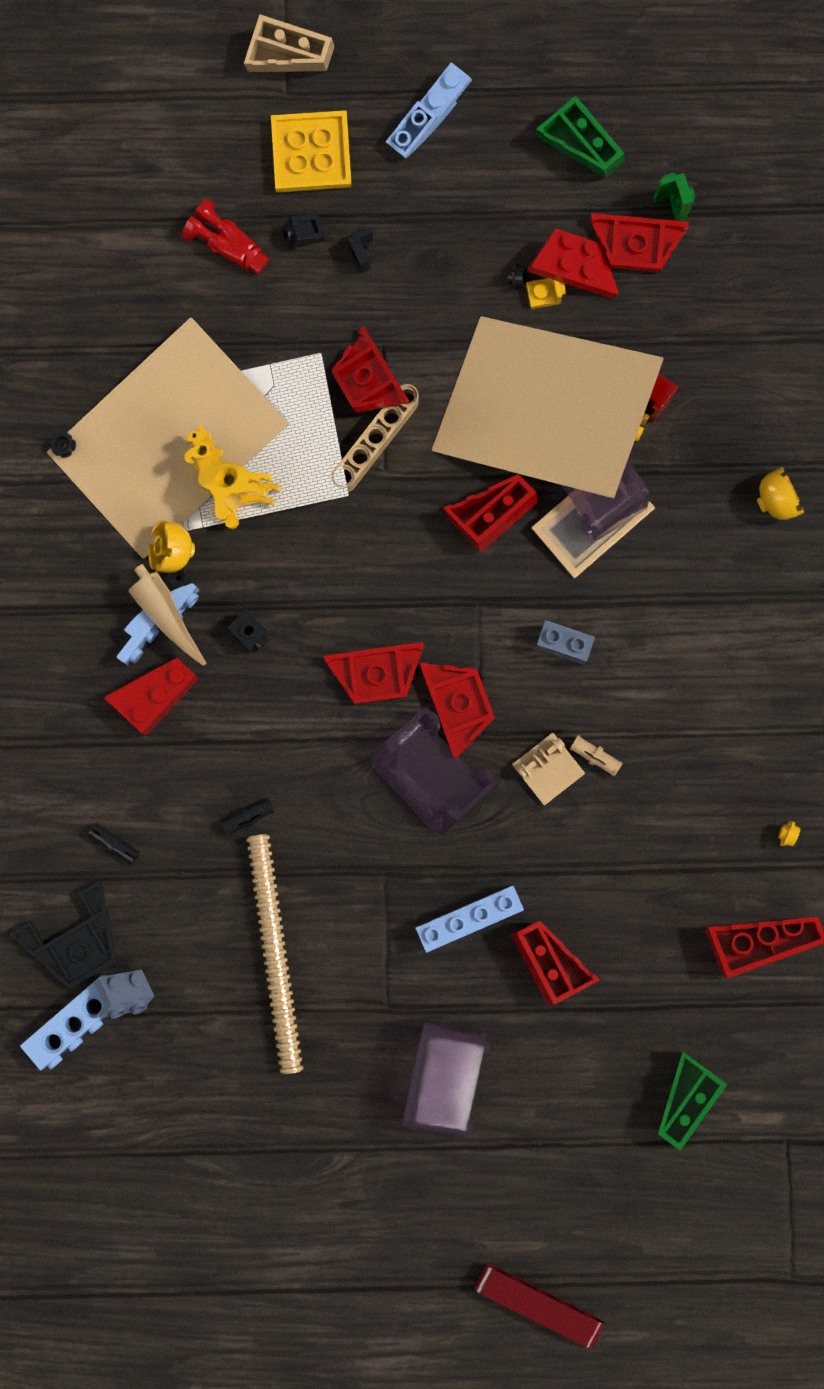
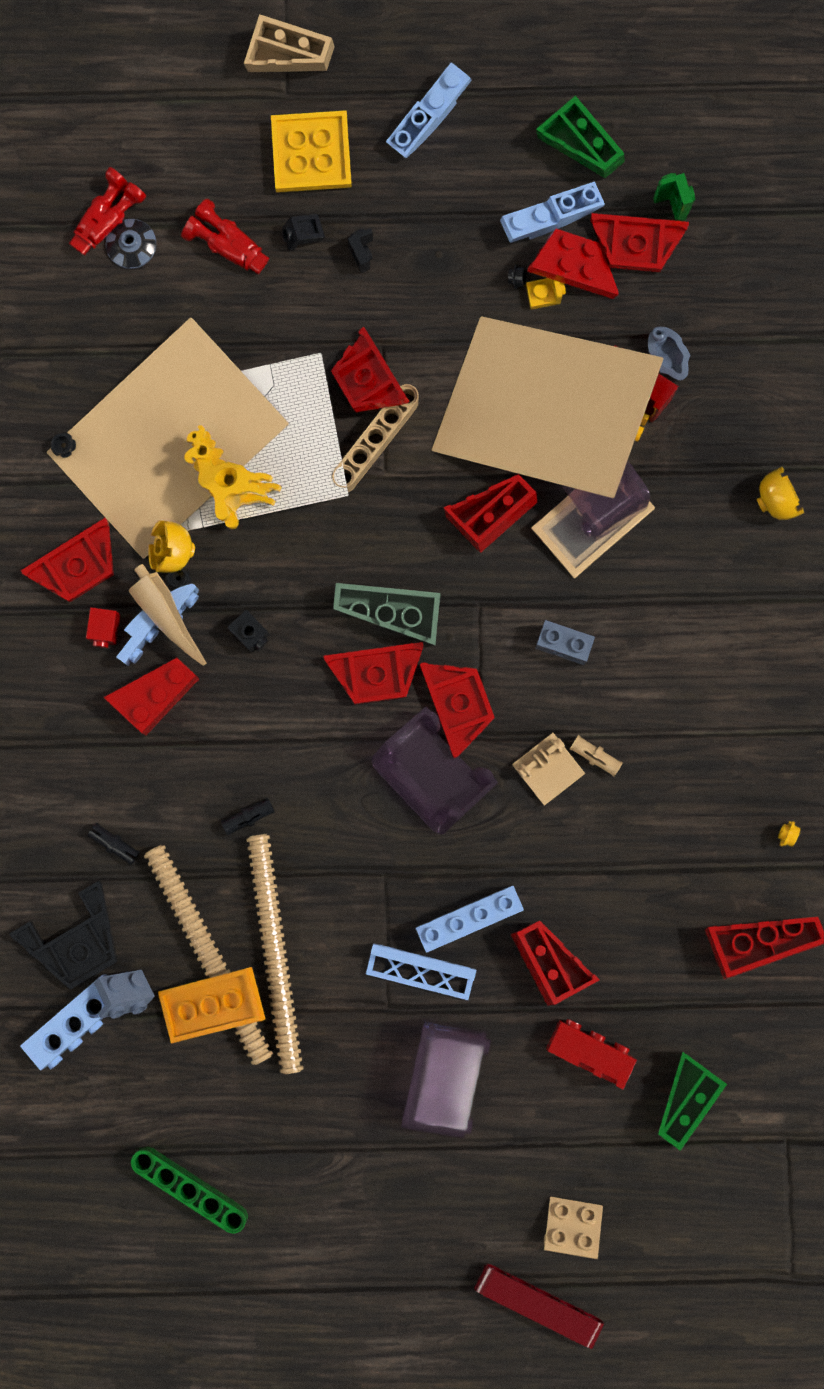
none -> red wing [21,518,114,602]
none -> red piece [69,167,147,256]
none -> red brick [86,608,120,648]
none -> dish [106,219,156,269]
none -> green beam [131,1147,248,1234]
none -> tan piece [144,845,273,1065]
none -> light orange plate [158,967,265,1043]
none -> sand green wedge [333,583,440,645]
none -> light blue fence [366,943,476,1000]
none -> light blue slope [500,182,605,243]
none -> tan hinge [543,1197,603,1259]
none -> red wedge [546,1019,637,1089]
none -> sand blue arm [648,326,690,380]

